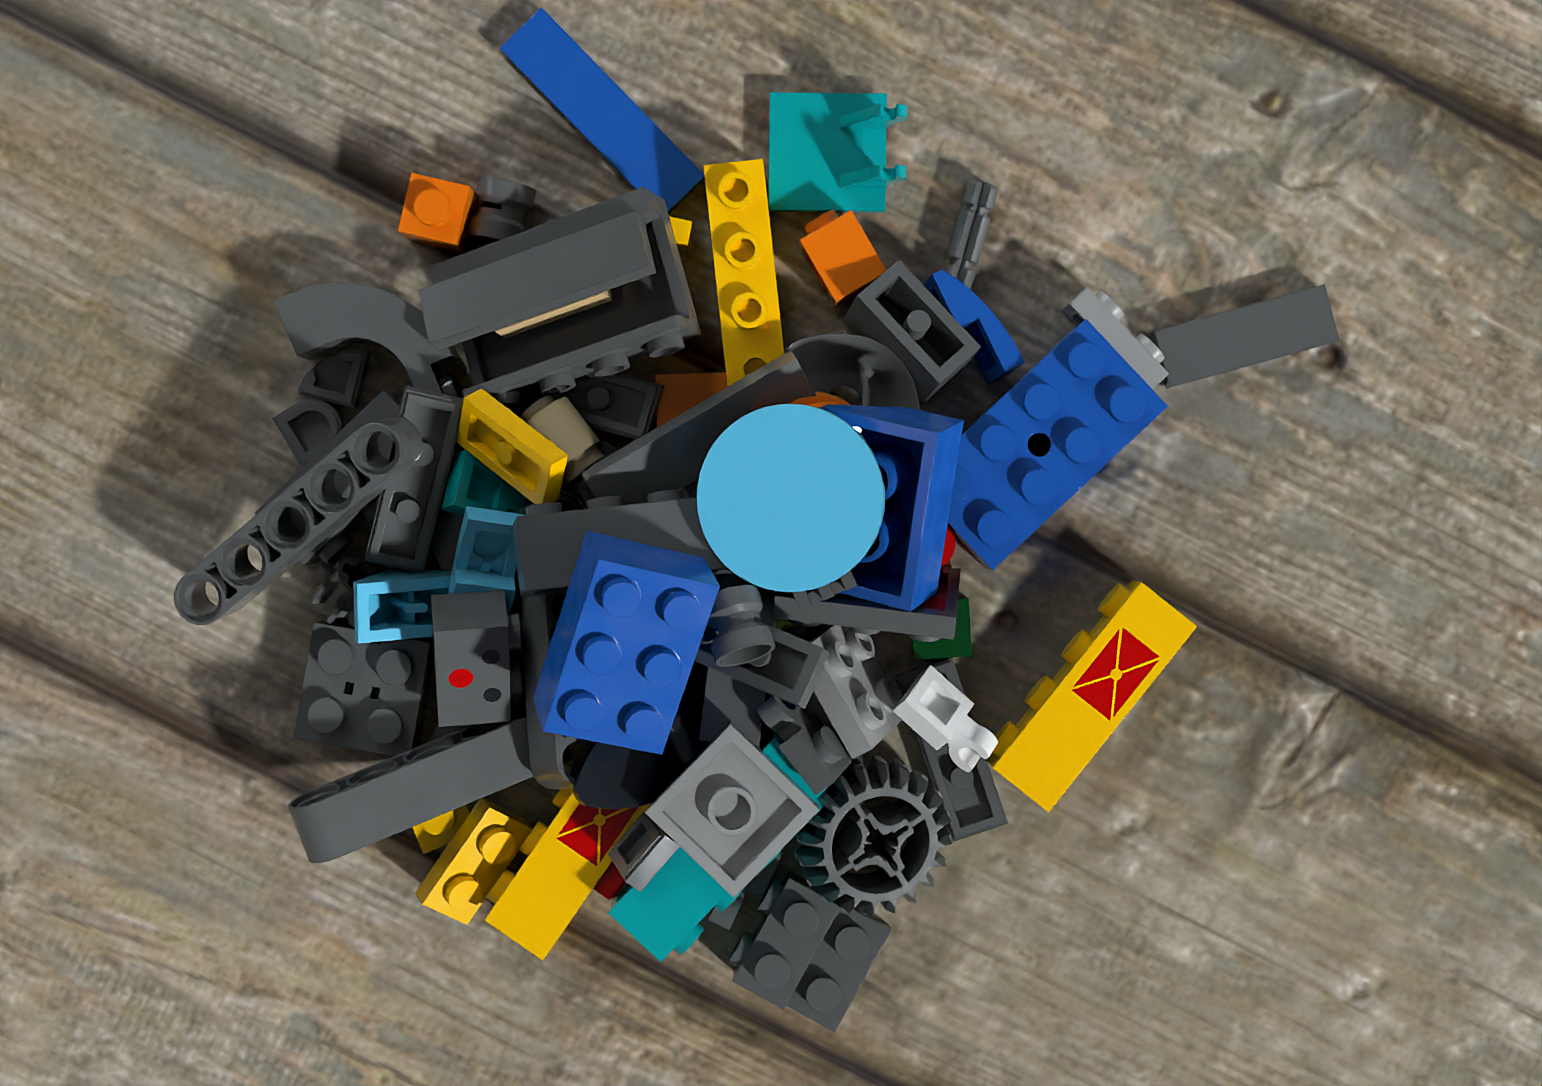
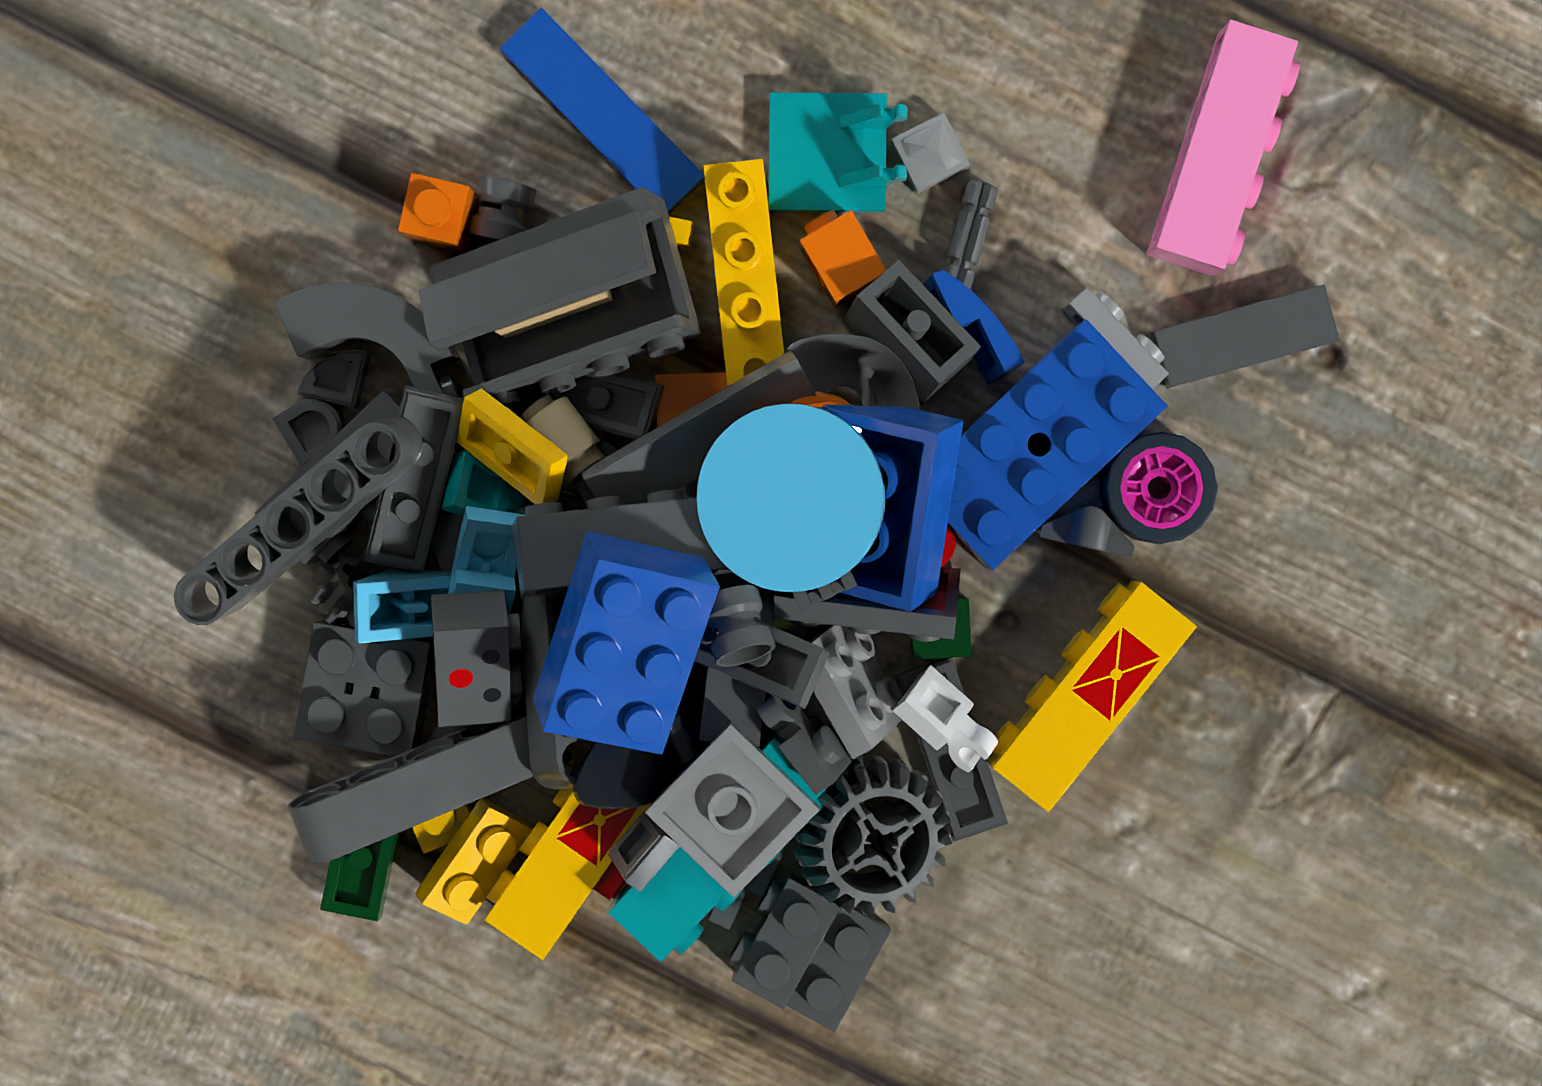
none -> dark green plate [320,833,399,922]
none -> light grey tile [891,113,970,194]
none -> dark grey piece [1039,506,1135,558]
none -> wheel [1099,432,1218,544]
none -> bright pink brick [1146,19,1300,276]

